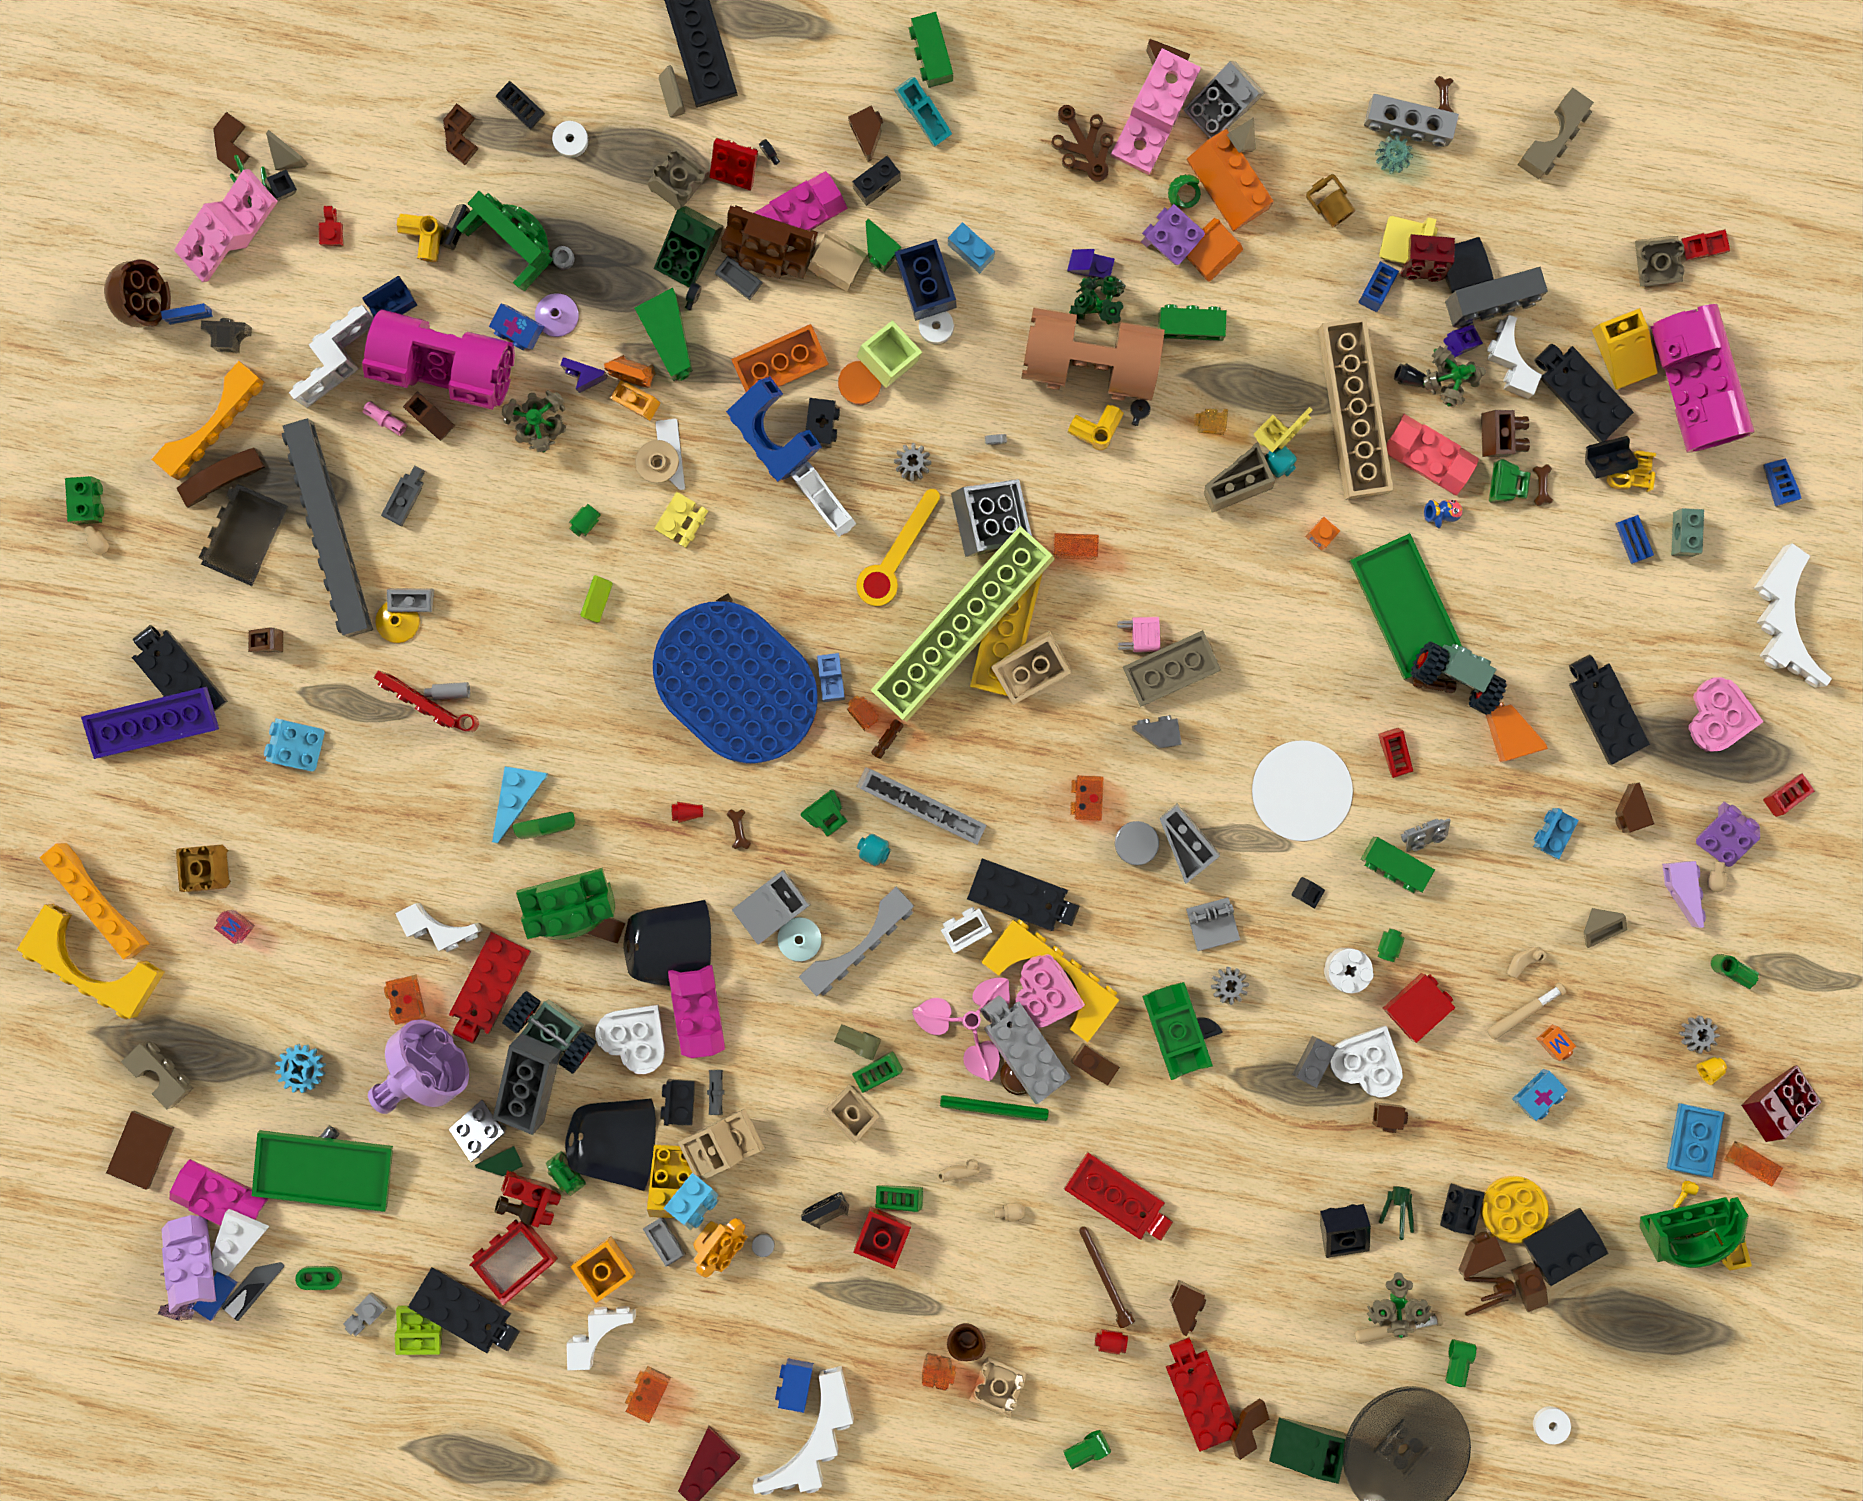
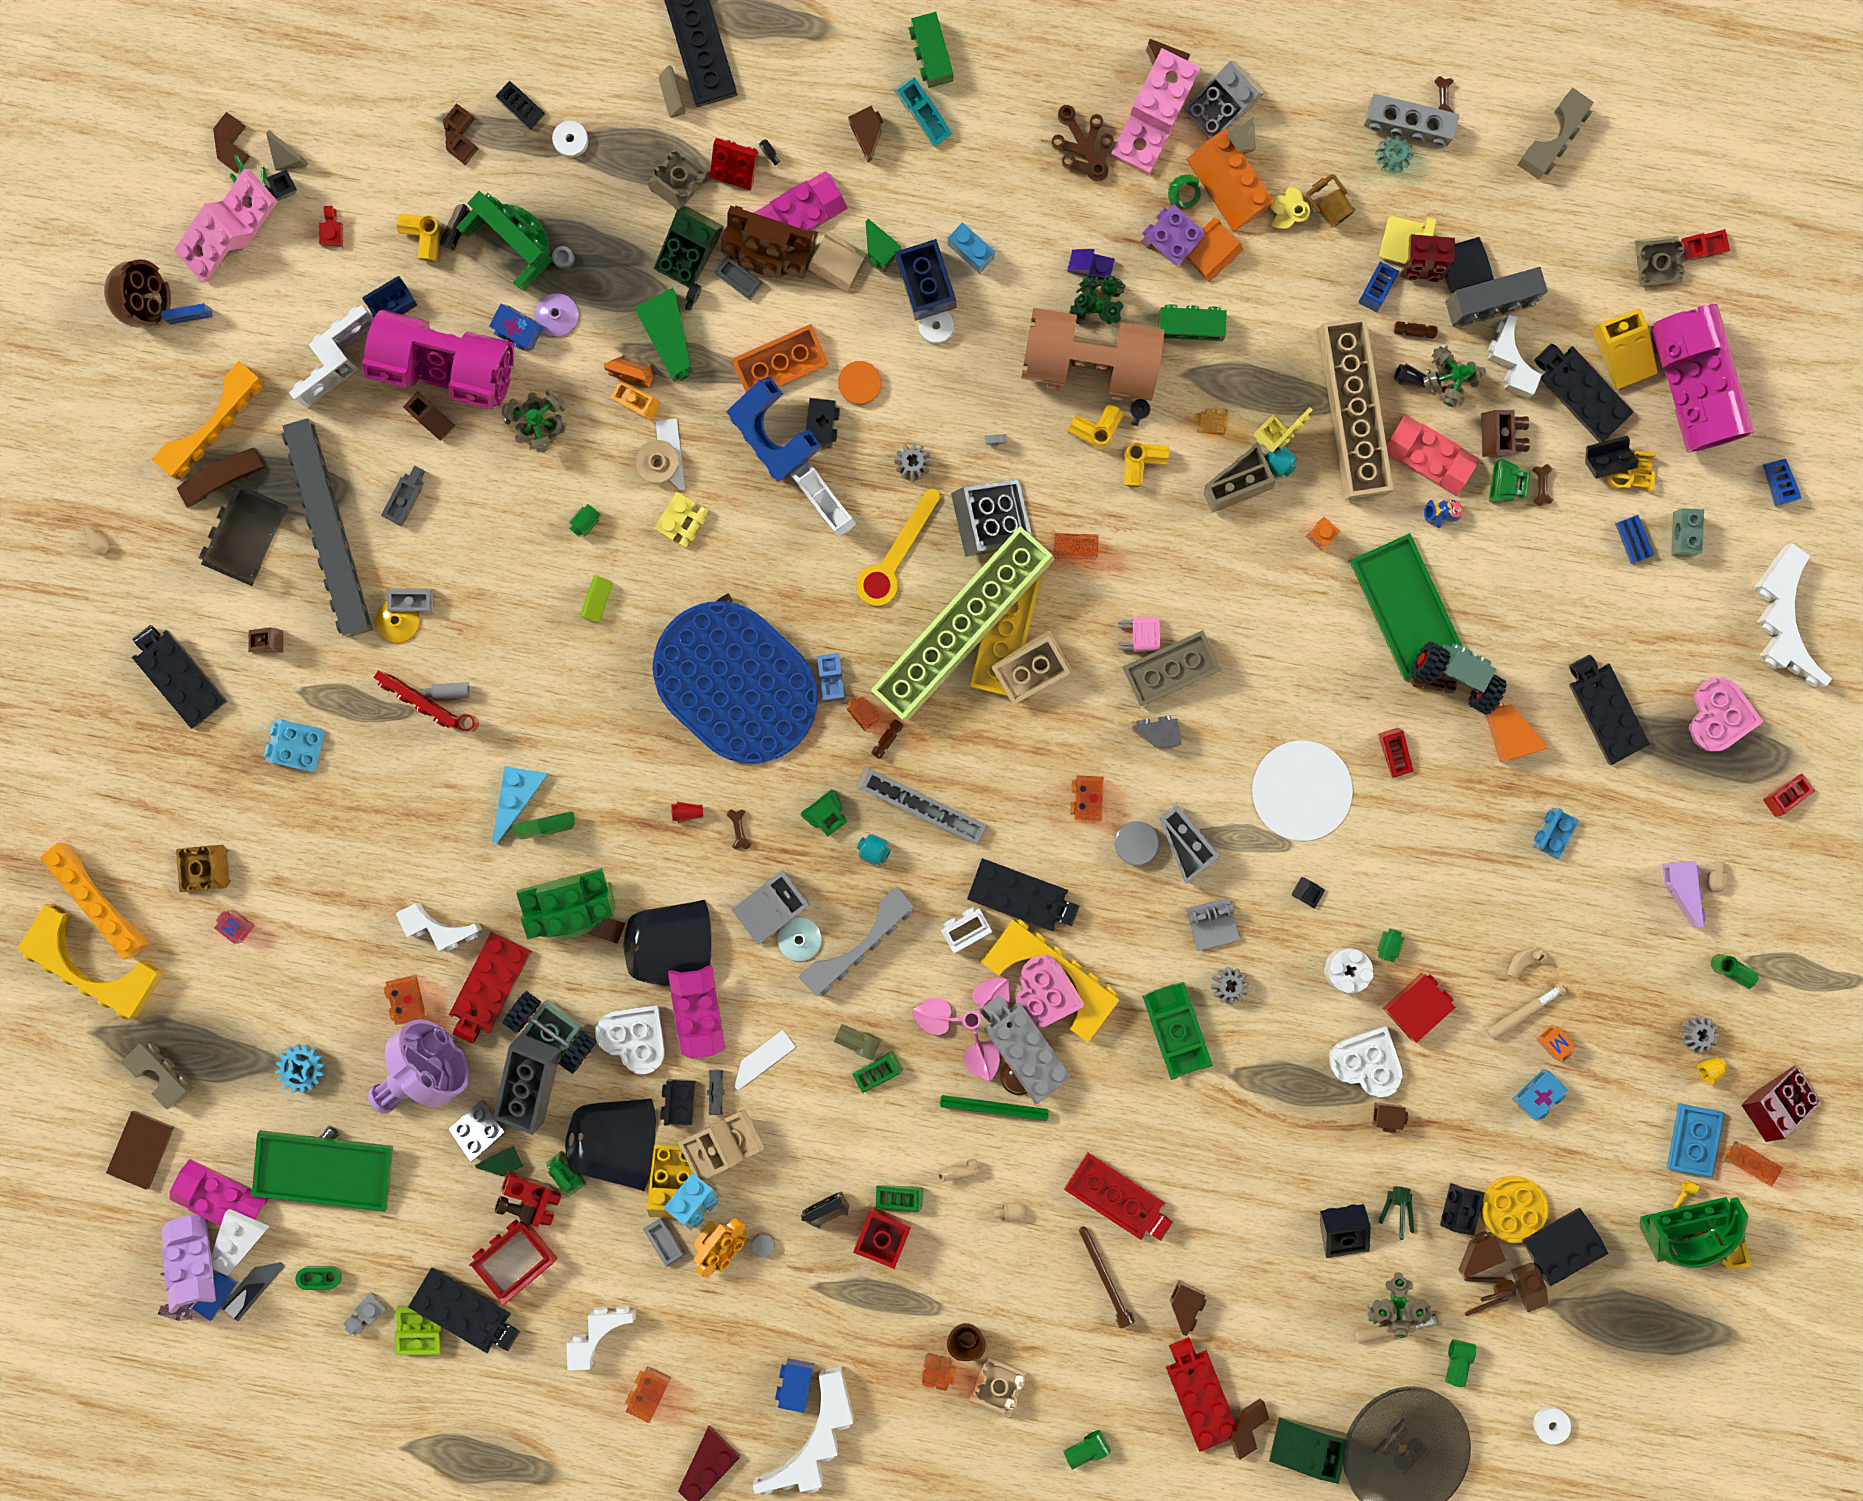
green brick [65,476,104,525] -> none
dark purple plate [81,686,219,759] -> none
clear smoke brick [201,318,252,353] -> none
bright pink pin [363,401,407,436] -> none
dark purple slope [560,357,608,393] -> none
light orange brick [570,1236,636,1303] -> none
tan slope [823,1084,880,1144] -> none
black brick [852,155,901,206] -> none
yellowish green piece [856,320,922,388] -> none
reddish brown slope [1071,1043,1120,1086] -> none
red brick [1094,1329,1128,1355] -> none
black tile [1197,1017,1223,1039] -> none
flat silver brick [1292,1036,1337,1088] -> none
green brick [1360,837,1435,894] -> none
light grey hinge [1401,818,1451,852] -> none
dark purple slope [1443,324,1483,358] -> none
dark tan slope [1584,908,1627,948] -> none
reddish brown slope [1615,782,1654,833] -> none
medium lavender bracket [1696,801,1760,867] -> none
none -> white sticker [735,1030,795,1090]
none -> yellow piece [1123,442,1169,487]
none -> light yellow plate [1270,187,1310,229]
none -> reddish brown axle [1394,321,1438,339]

